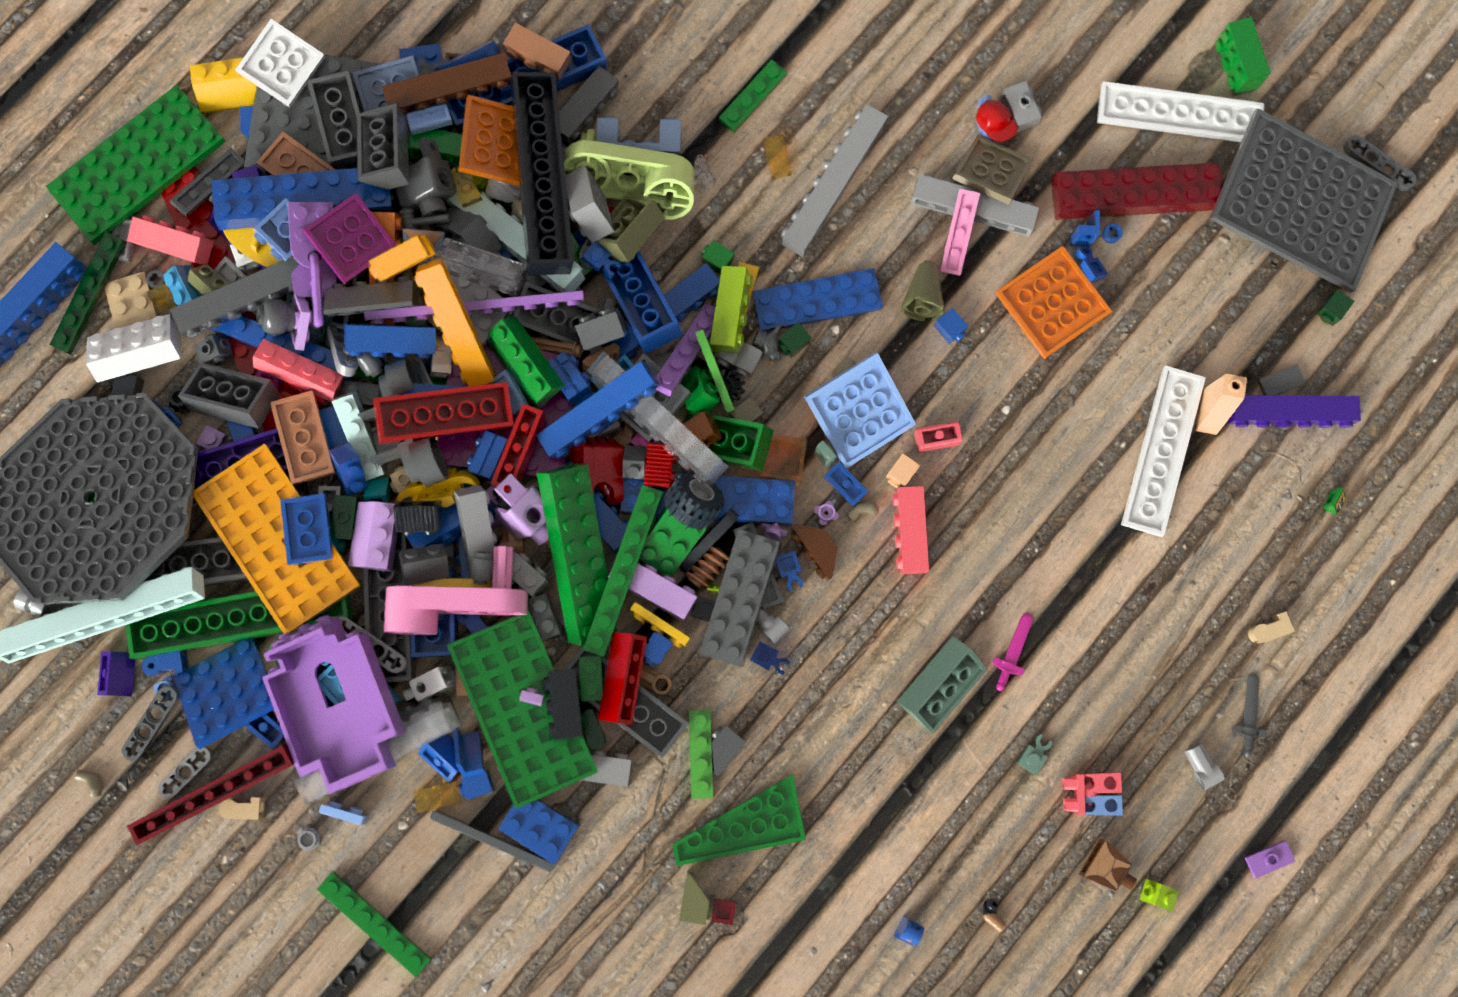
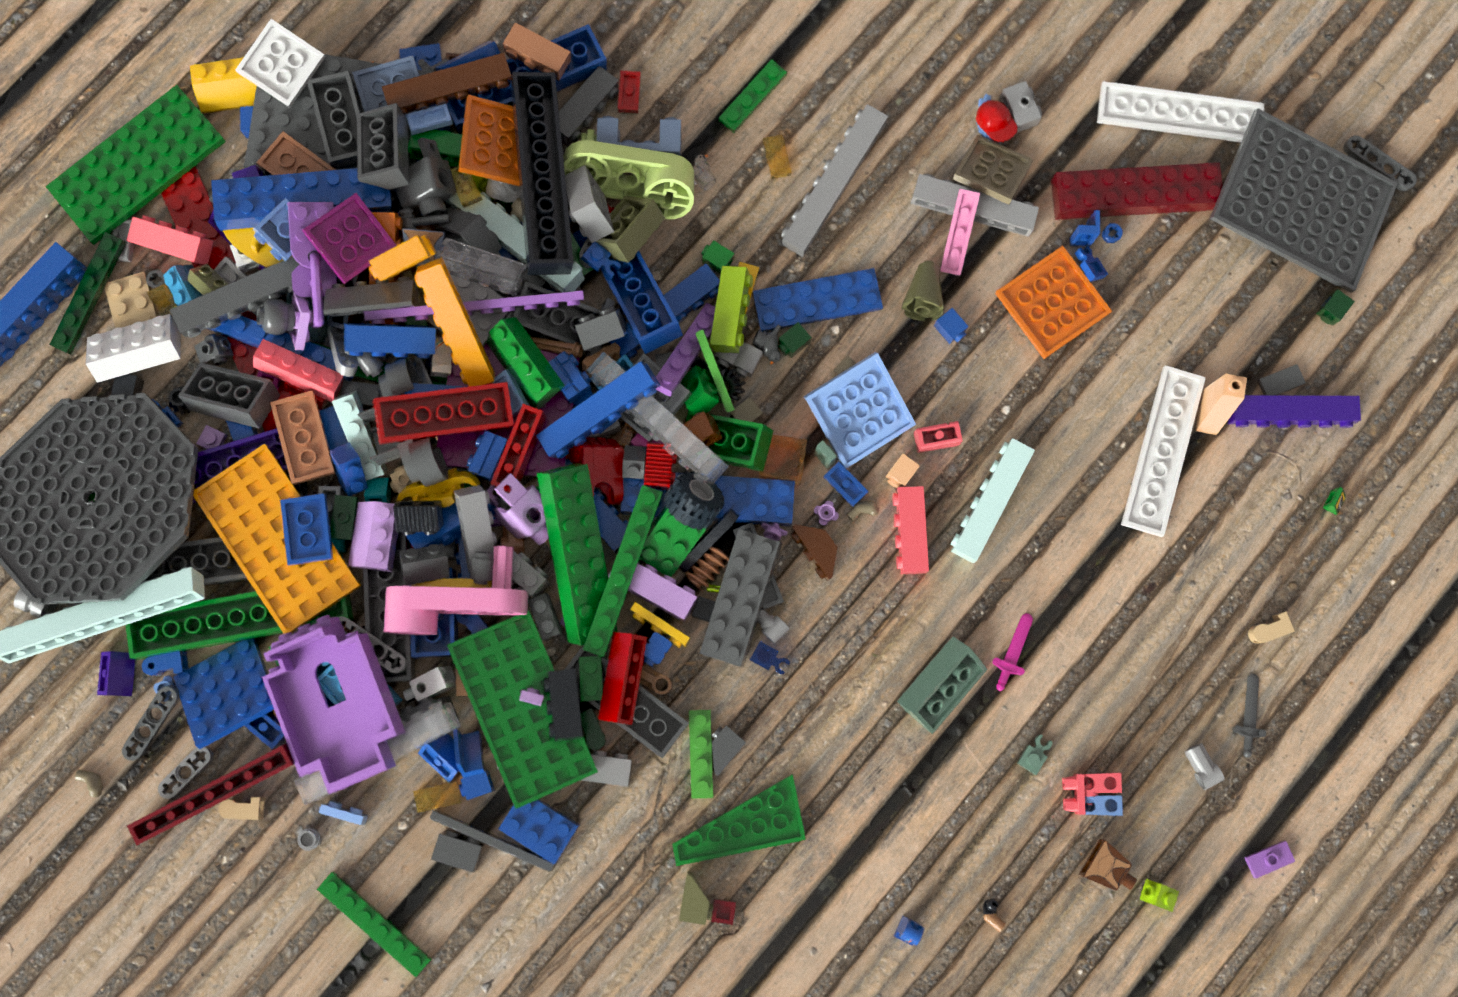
dark grey plate [170,148,245,217] -> none
blue plate [776,551,803,591] -> none
green brick [1215,17,1271,96] -> none
none -> dark grey brick [431,830,484,872]
none -> red plate [618,70,641,113]
none -> light aqua brick [951,438,1035,563]

